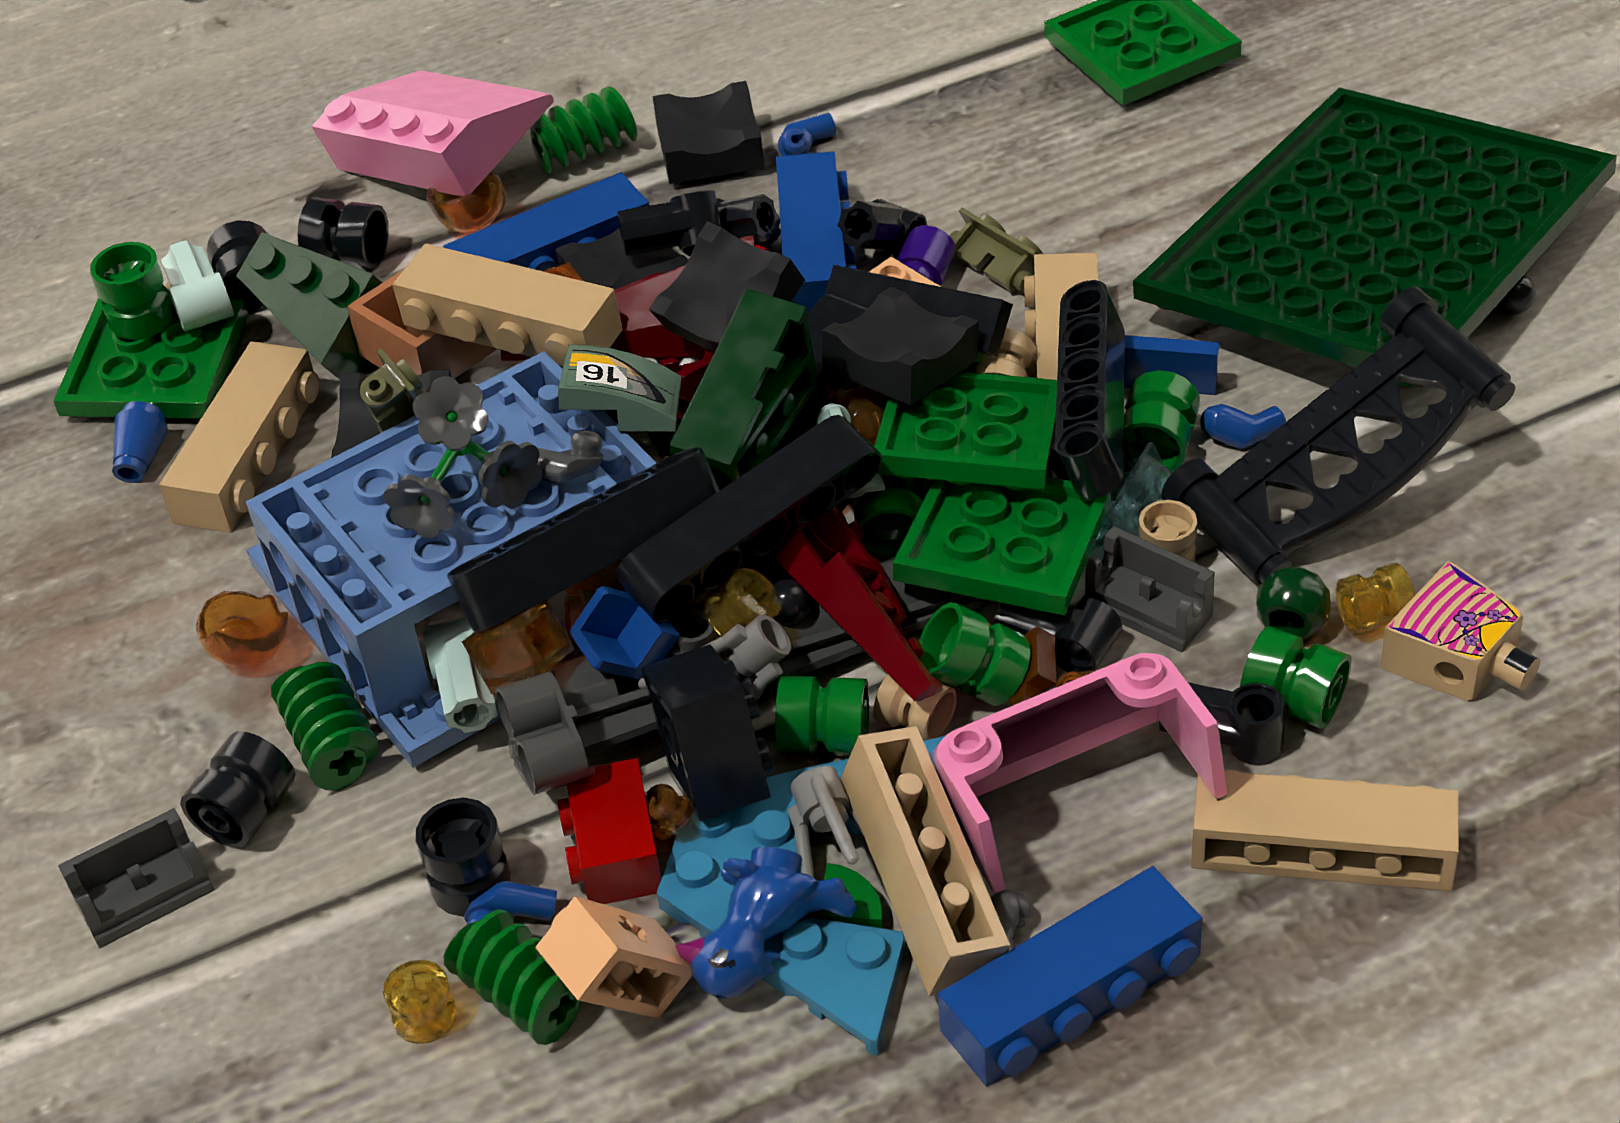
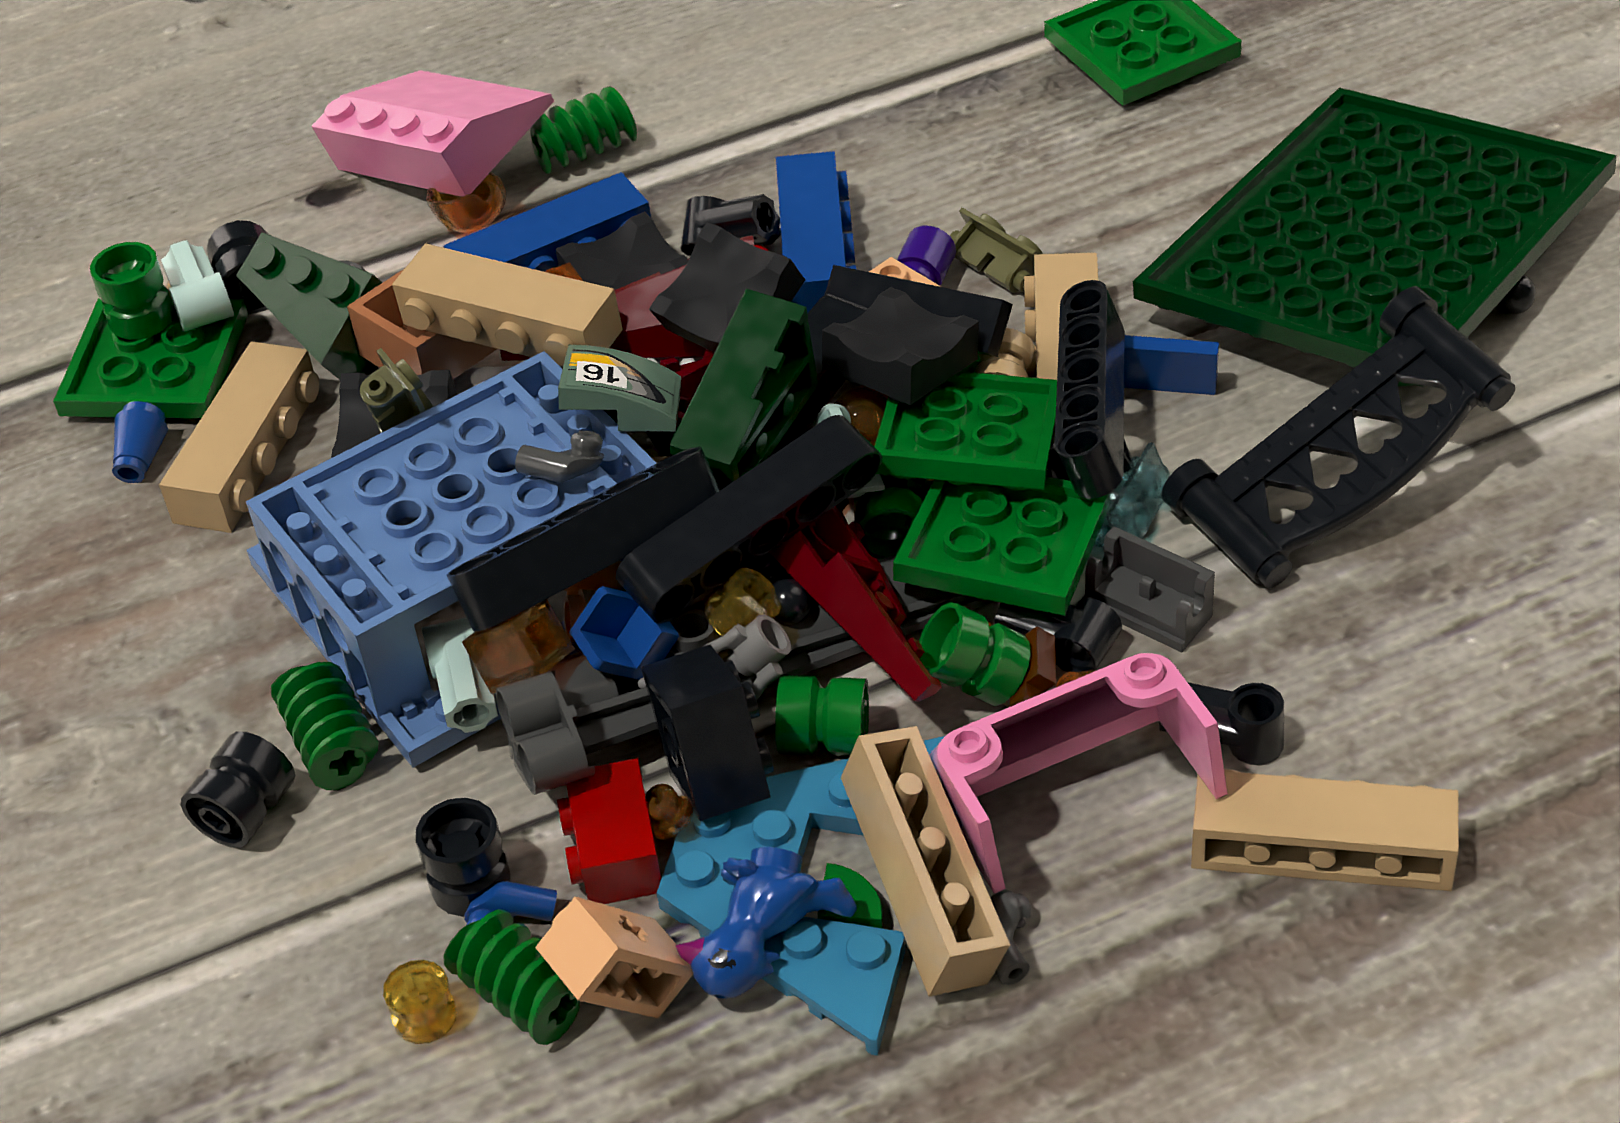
dark grey hinge [58,808,215,948] -> none
clear orange hair [196,591,288,668] -> none
black wheel [297,197,389,269] -> none
dark grey plant [383,376,542,539] -> none
black piece [617,190,722,256] -> none
black brick [652,81,765,184] -> none
blue arm [778,112,836,156] -> none
light grey plant [787,766,864,918] -> none
black piece [837,199,927,254] -> none
tan wheel [873,674,957,741] -> none
blue brick [938,866,1203,1087] -> none
green wheel [1124,370,1200,476] -> none
tan wheel [1138,500,1197,563] -> none
blue arm [1200,404,1286,449] -> none
green wheel [1240,626,1352,729] -> none
dark green piece [1256,566,1331,639] -> none
clear yellow wheel [1335,563,1415,635] -> none
tan torso [1380,561,1540,701] -> none

